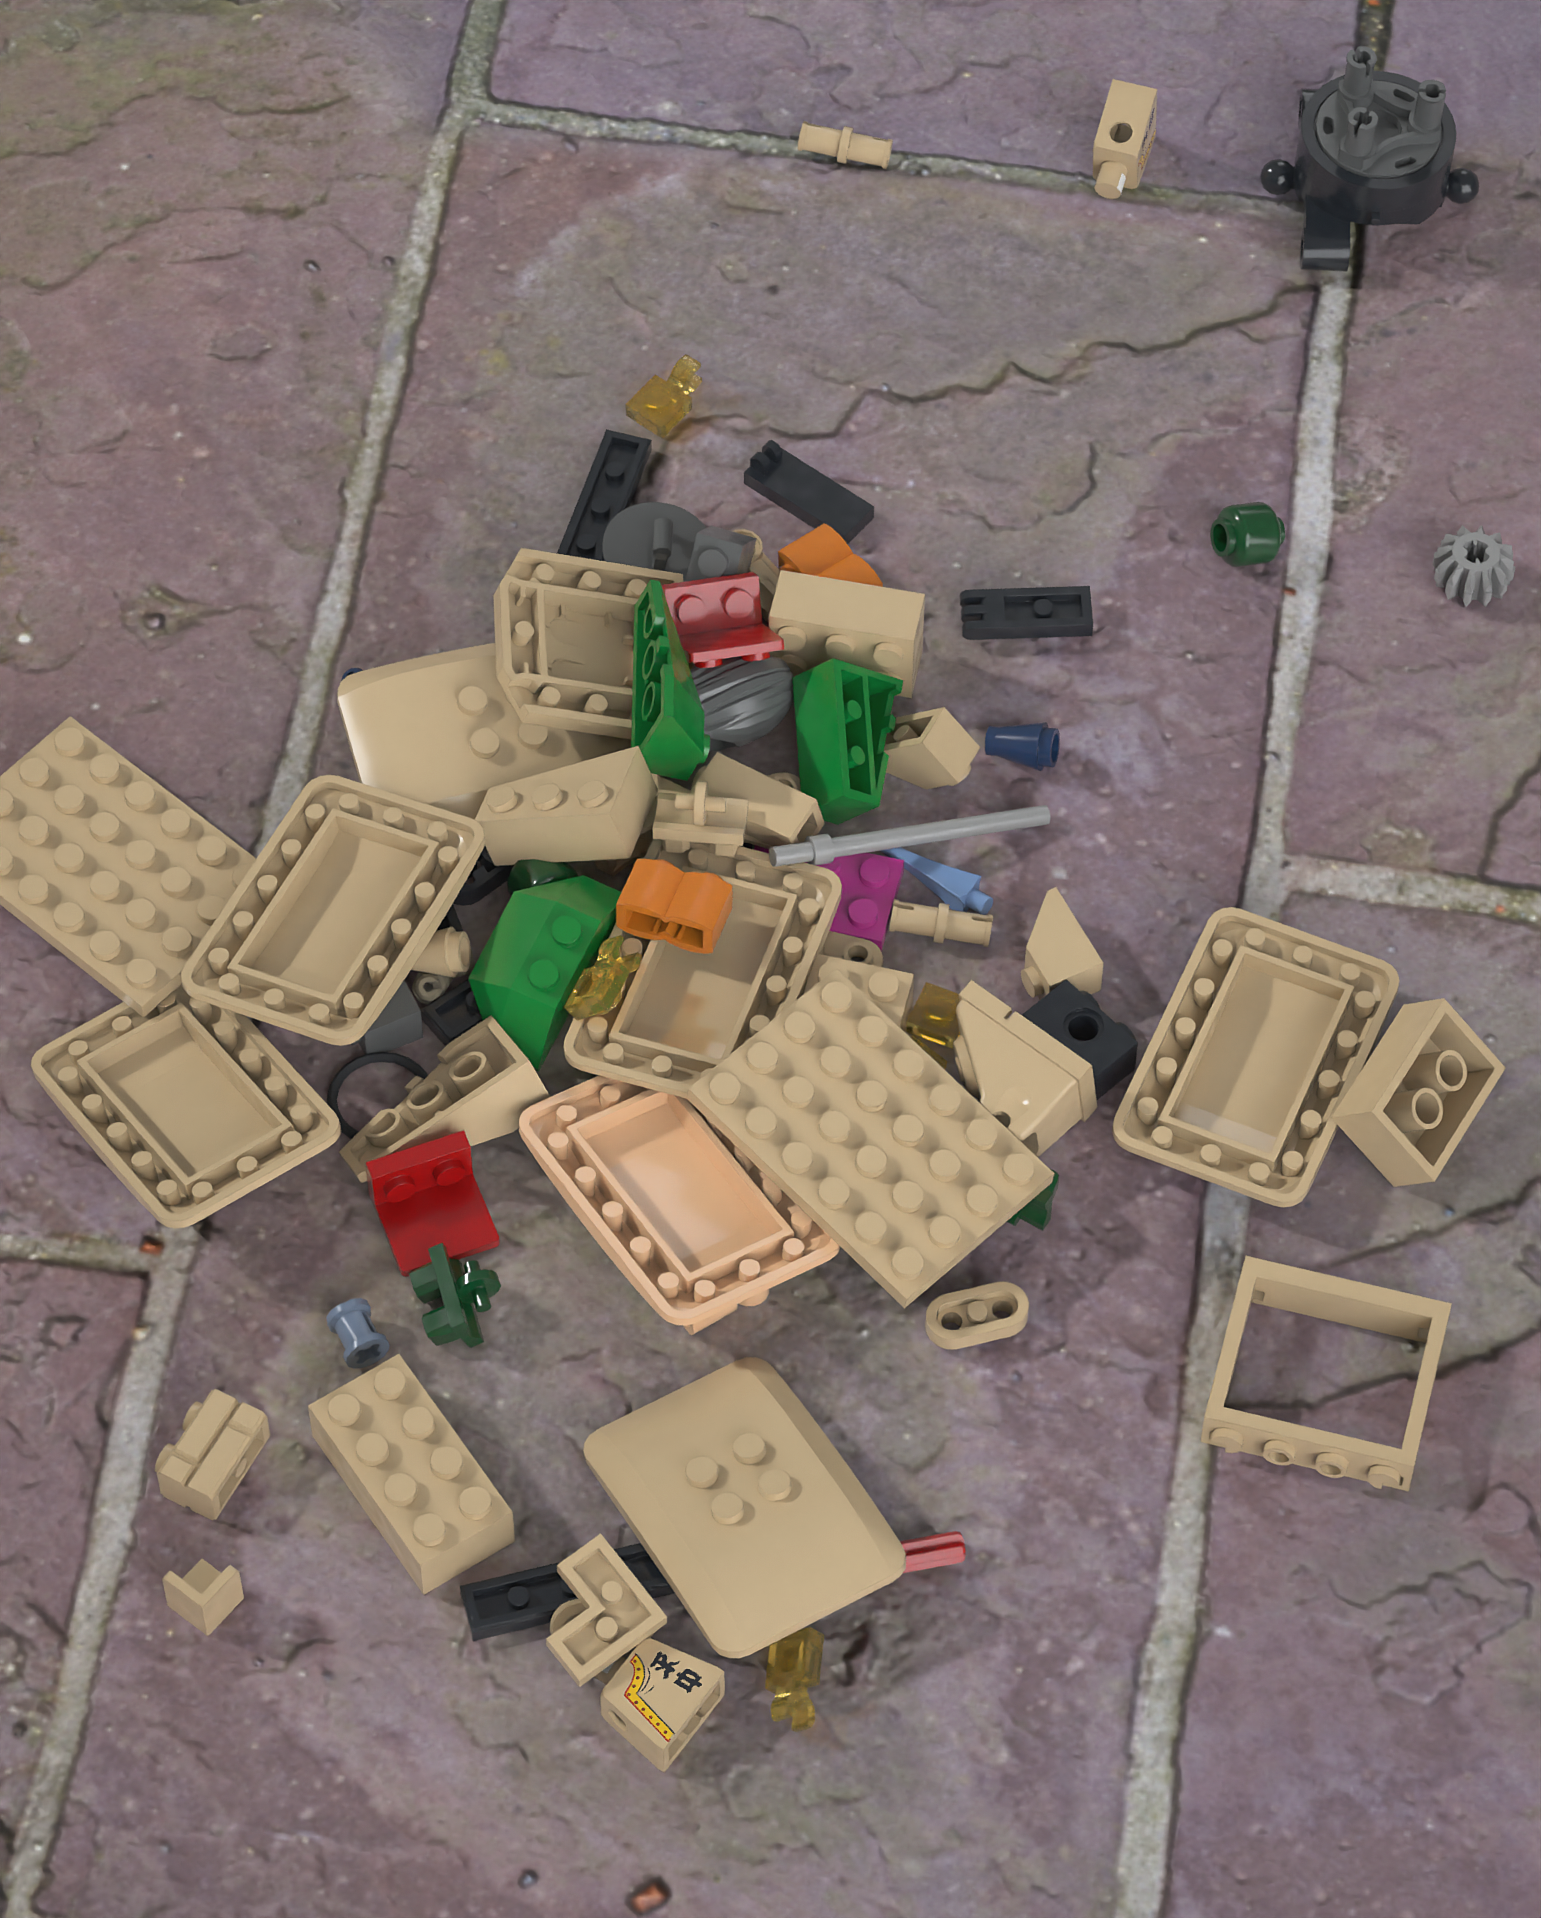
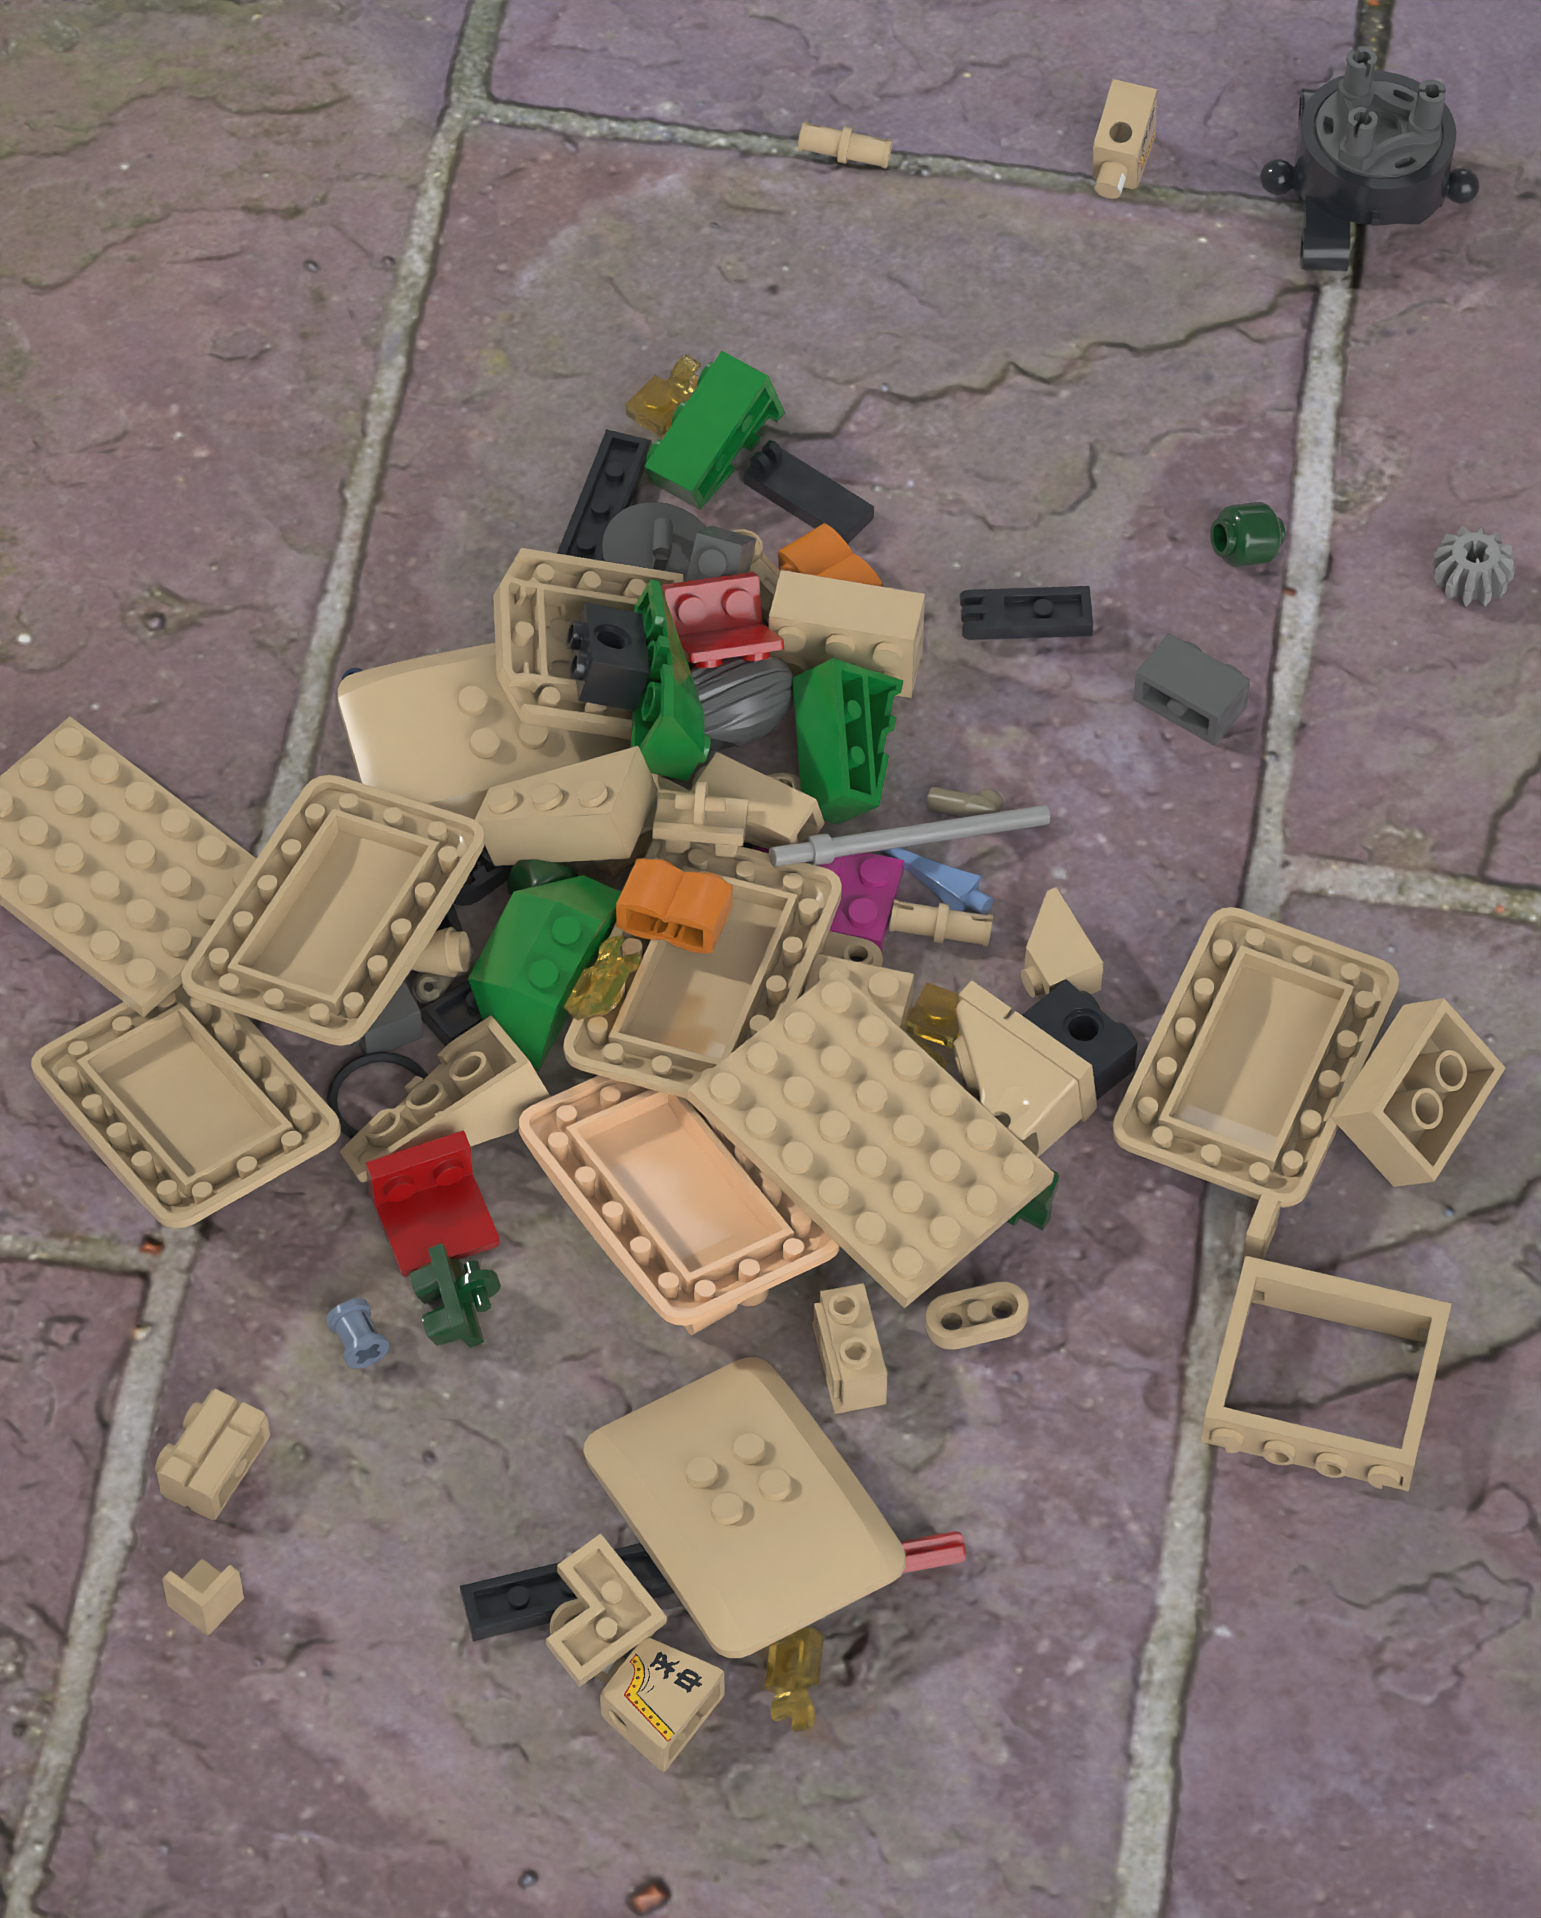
tan brick [308,1354,515,1595] -> none
tan slope [884,707,980,790] -> none
dark blue cone [985,722,1060,771] -> none
none -> black brick [566,602,650,712]
none -> green wedge [644,351,785,510]
none -> tan window [812,1283,887,1414]
none -> dark tan arm [927,787,1003,818]
none -> dark grey brick [1133,633,1250,746]
none -> tan tile [1242,1192,1281,1261]

